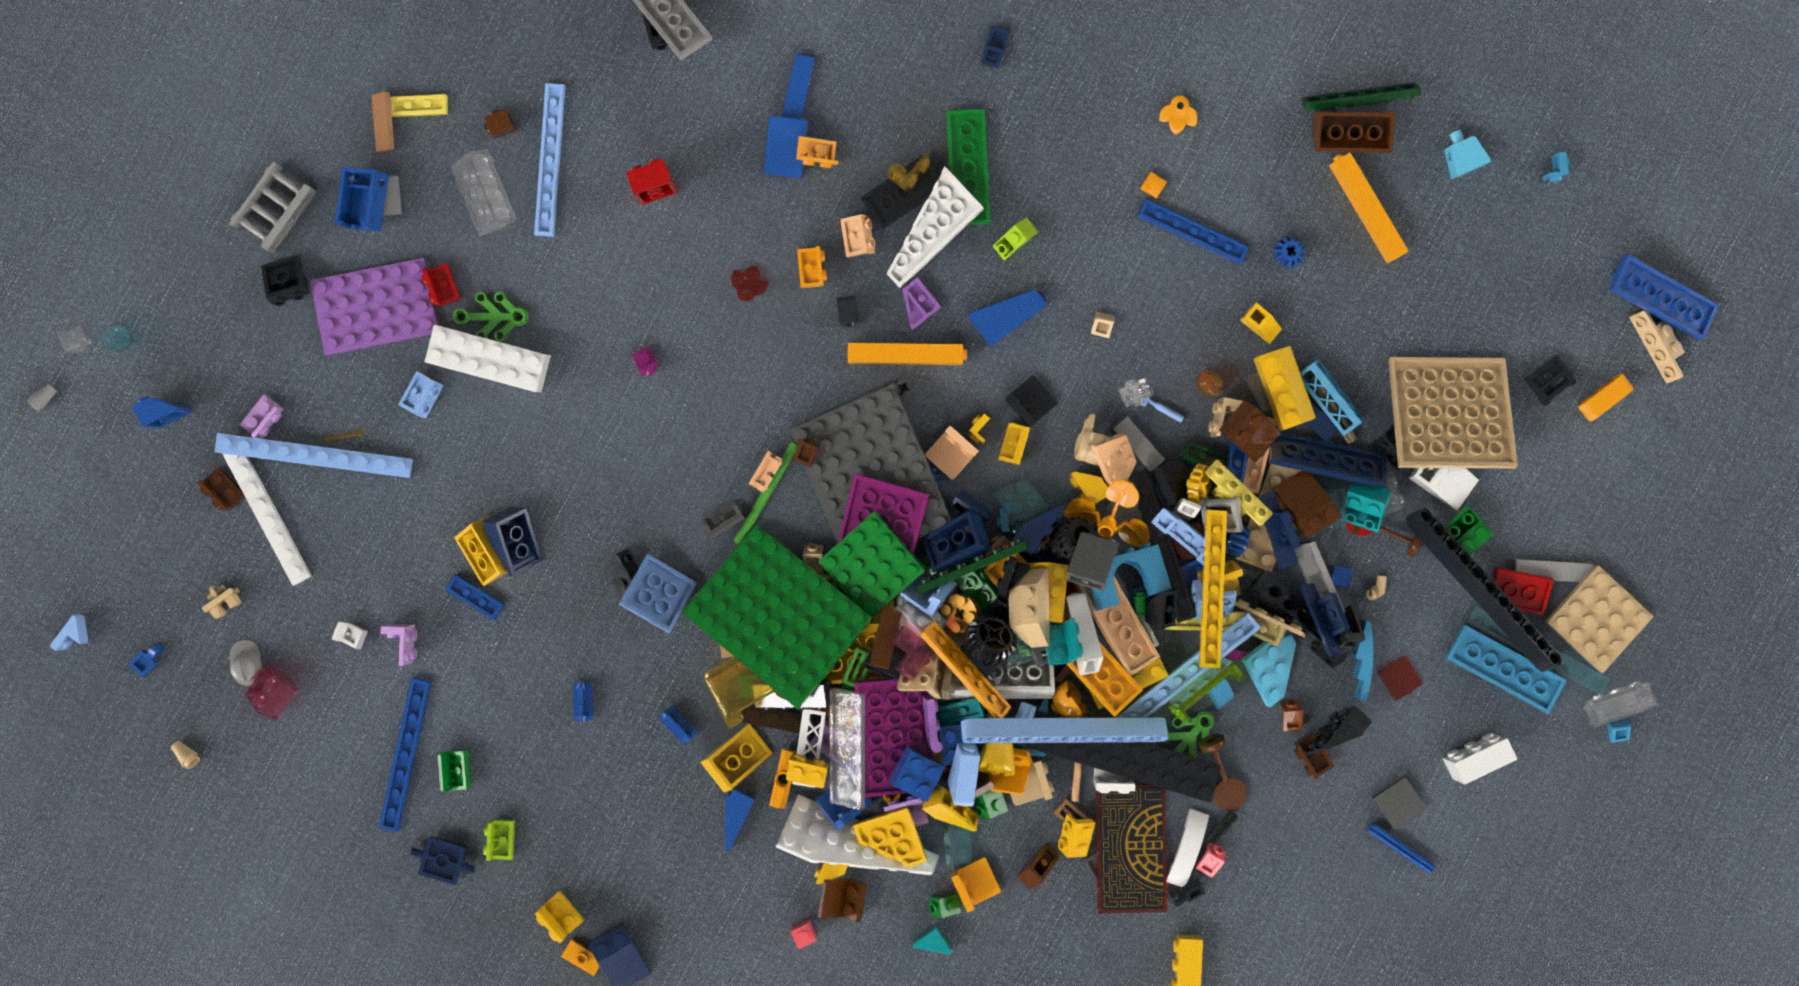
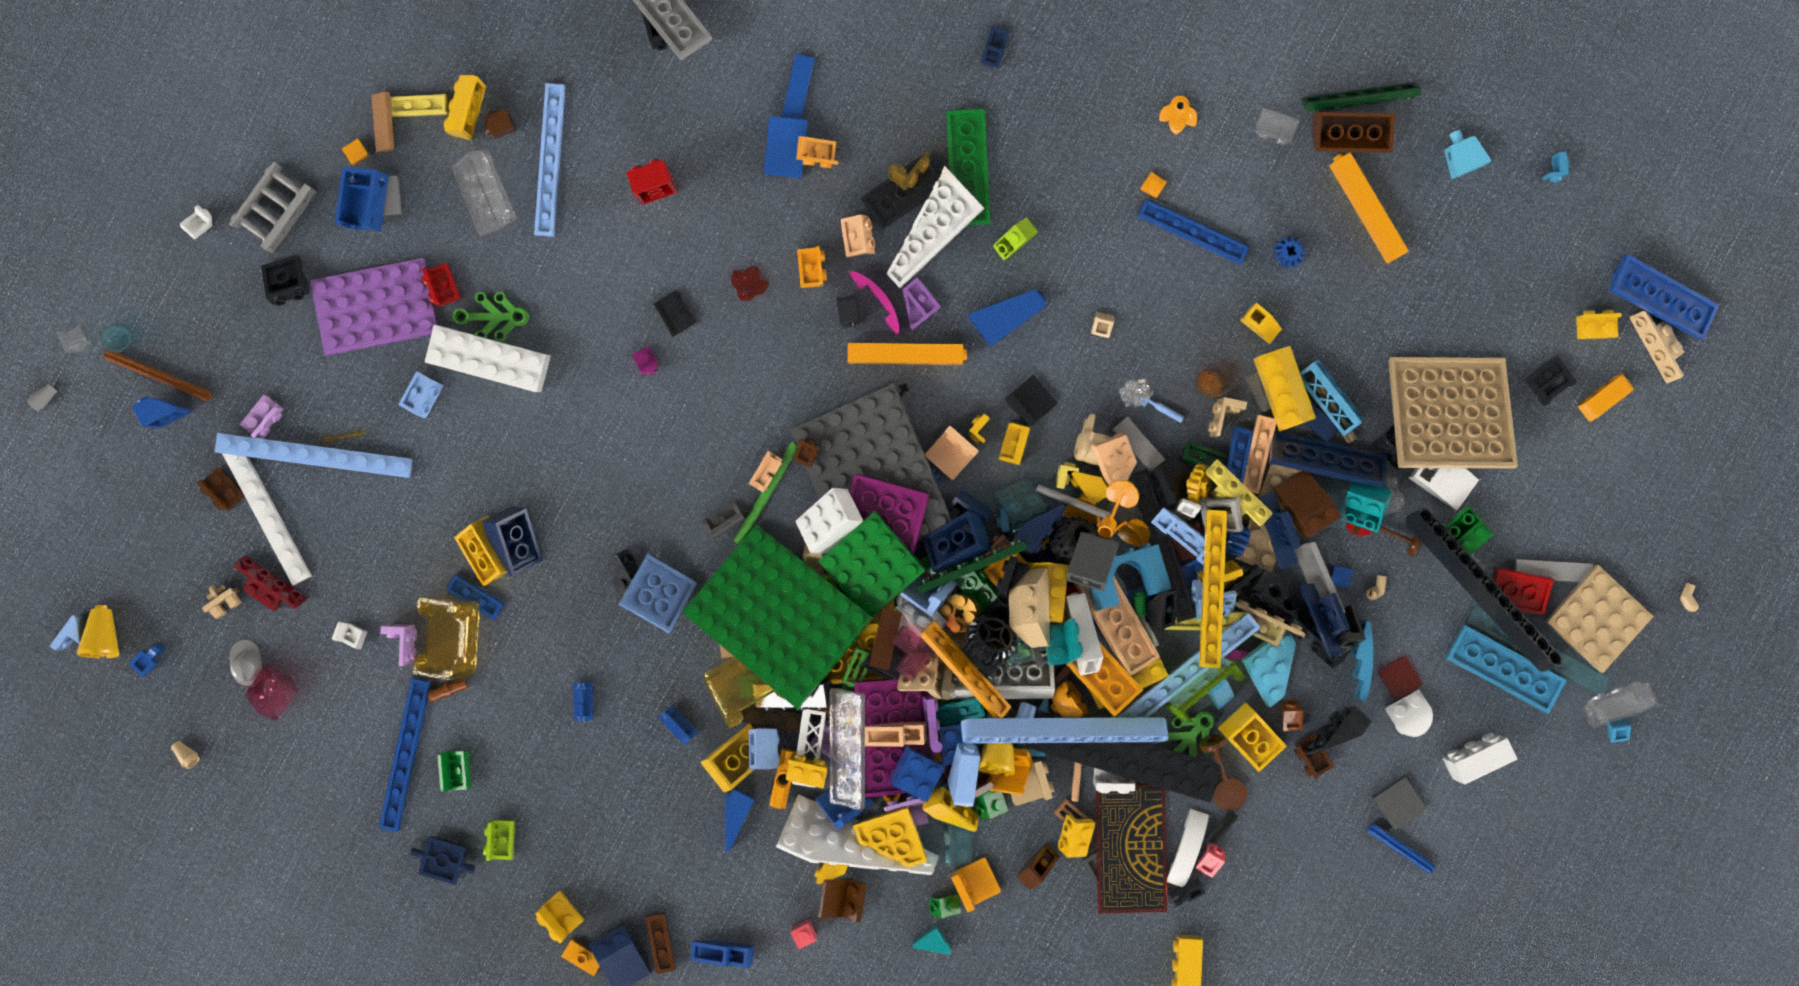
reddish brown slope [1219,400,1281,463] -> none
none -> yellow cone [77,605,119,658]
none -> dark orange axle [103,349,213,401]
none -> white bracket [180,205,212,240]
none -> dark red bracket [233,555,307,612]
none -> light orange tile [342,138,370,166]
none -> clear yellow windscreen [413,597,479,680]
none -> dark orange pin [427,677,469,703]
none -> yellow slope [444,75,486,141]
none -> reddish brown plate [645,912,676,974]
none -> black plate [653,290,697,337]
none -> blue slope [690,941,754,968]
none -> light blue brick [749,729,780,769]
none -> white brick [795,488,863,554]
none -> dark pink slope [849,271,899,336]
none -> light nougat slope [864,721,927,746]
none -> light grey bar [1036,484,1110,518]
none -> light yellow bracket [1055,462,1080,489]
none -> yellow slope [1218,702,1287,772]
none -> black pin [1224,563,1263,593]
none -> clear bracket [1254,107,1300,145]
none -> white slope [1385,690,1433,737]
none -> yellow bracket [1576,310,1622,339]
none -> tan arm [1680,583,1699,612]

